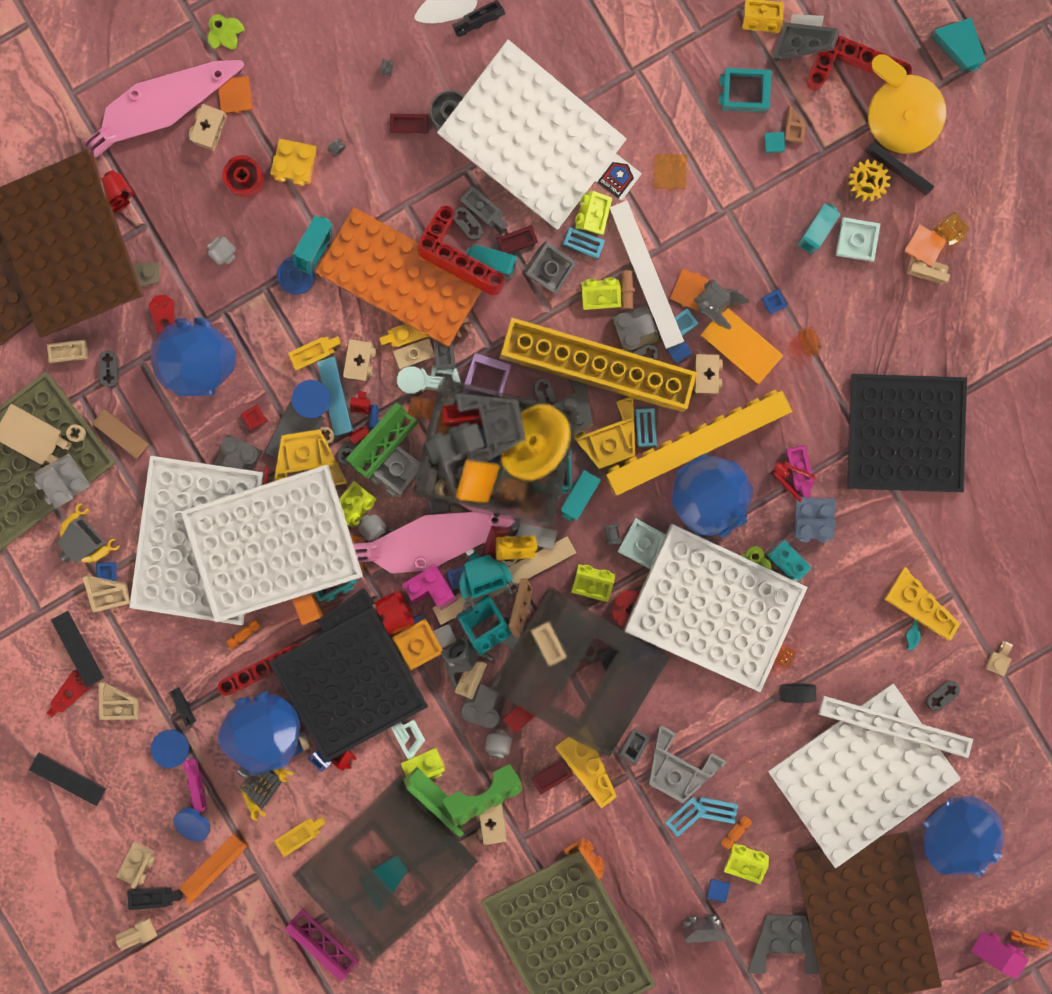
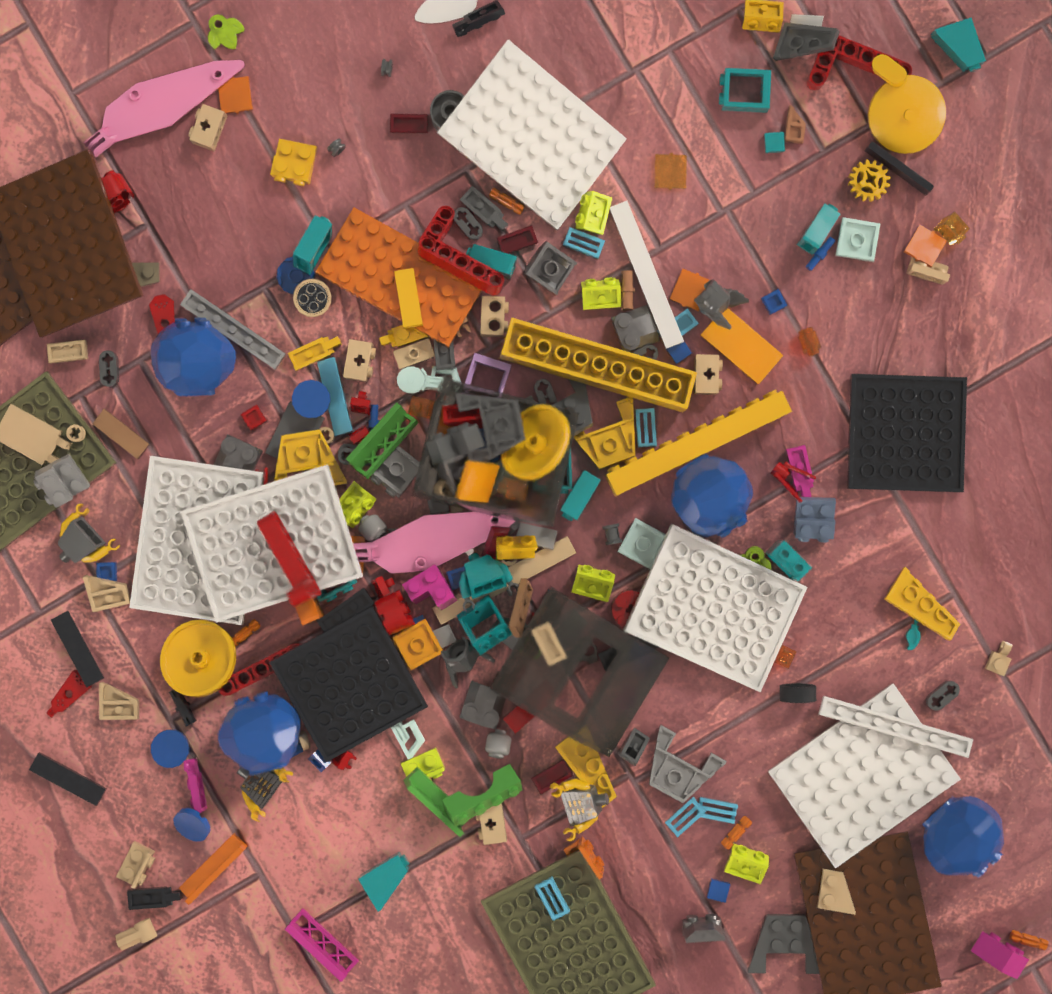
light grey head [207,236,236,265] -> none
red brick [222,155,264,198] -> none
yellow hinge [274,816,326,857] -> none
clear smoke panel [292,775,478,964] -> none
tan plate [454,660,487,699] -> none
sticker [595,154,642,201] -> none
none -> yellow dish [160,620,236,697]
none -> light grey plate [180,289,287,370]
none -> red beam [257,511,321,607]
none -> tile [293,279,331,317]
none -> red tile [371,576,395,598]
none -> yellow tile [394,268,423,329]
none -> tan brick [481,296,509,337]
none -> orange axle [489,188,525,215]
none -> medium azure tile [535,876,570,921]
none -> torso [550,779,609,841]
none -> blue bar [806,237,836,271]
none -> tan wing [817,869,856,915]

